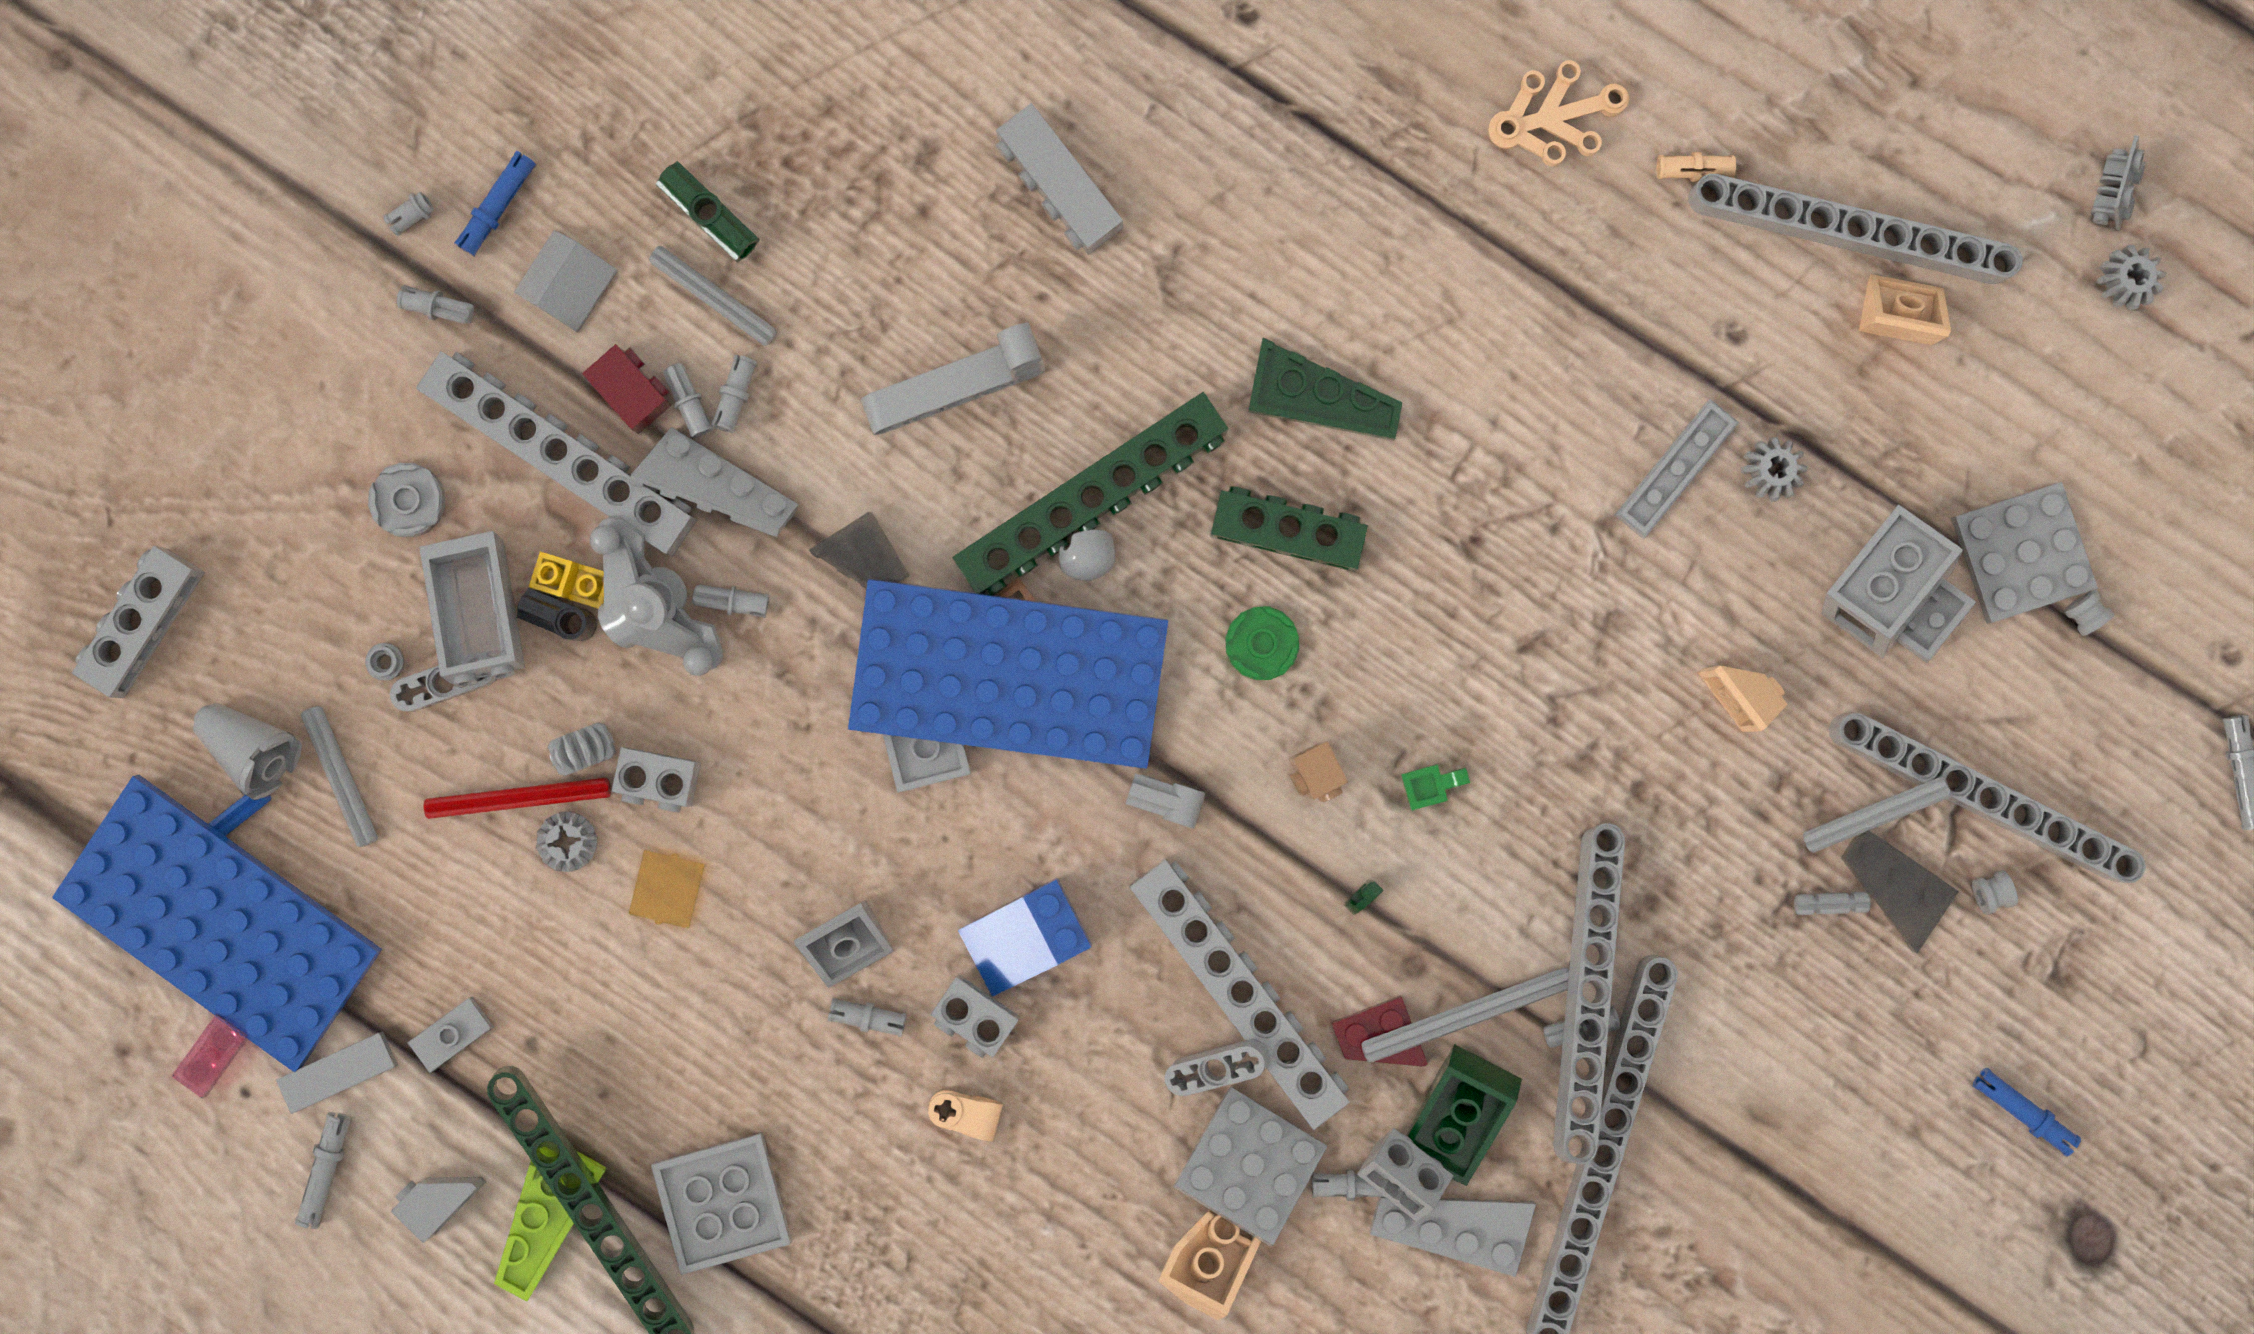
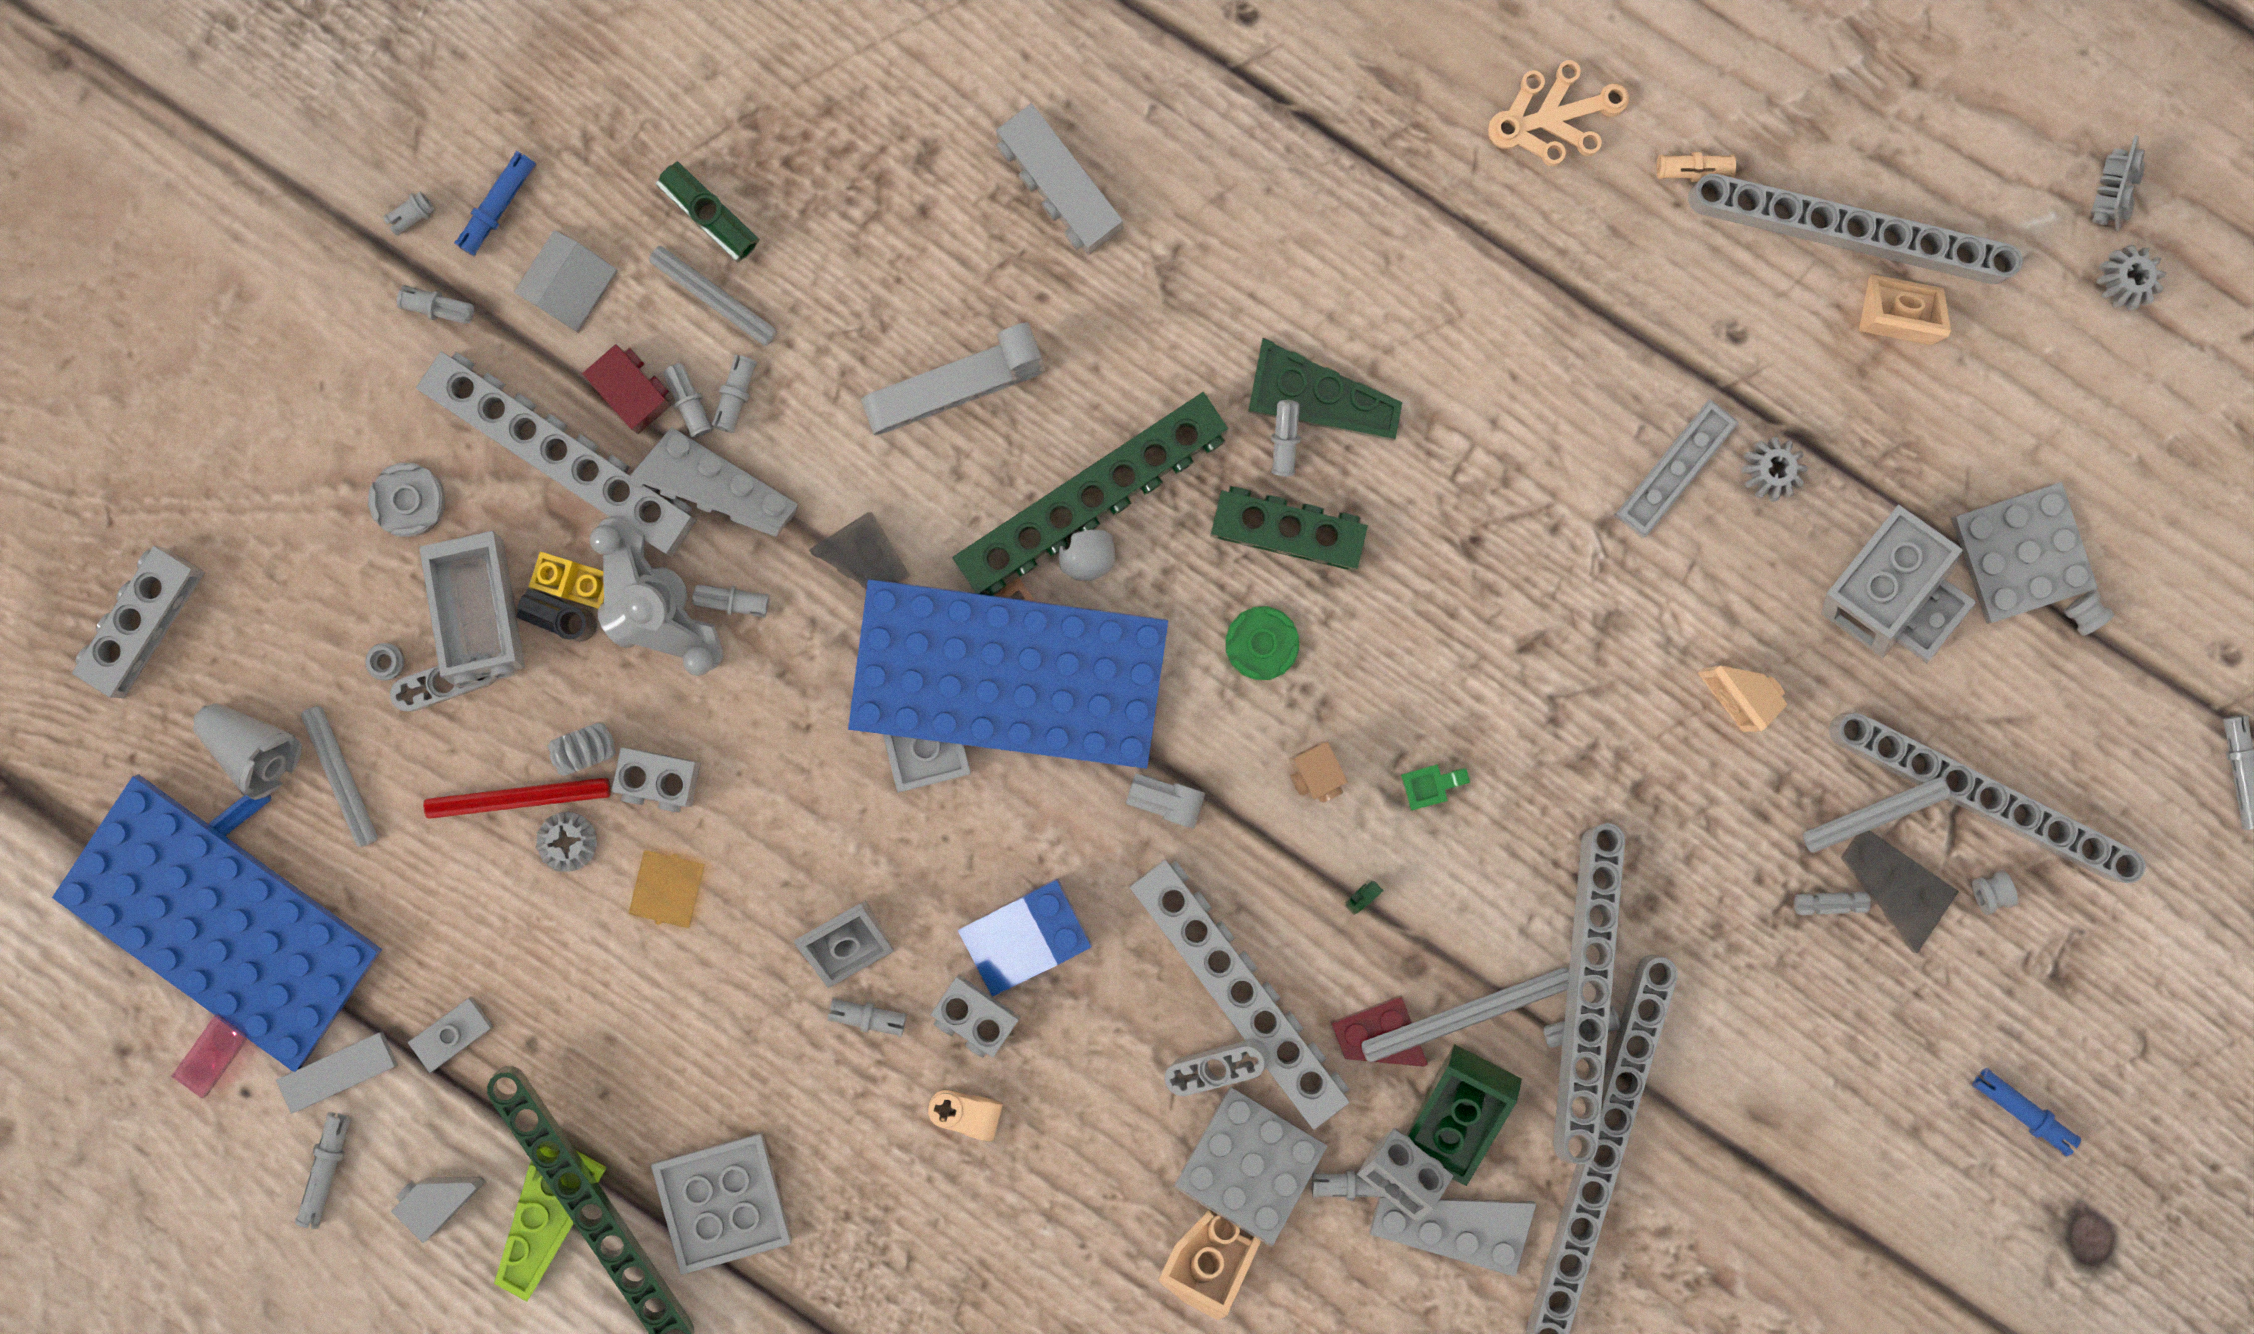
none -> light grey axle [1271,400,1301,476]

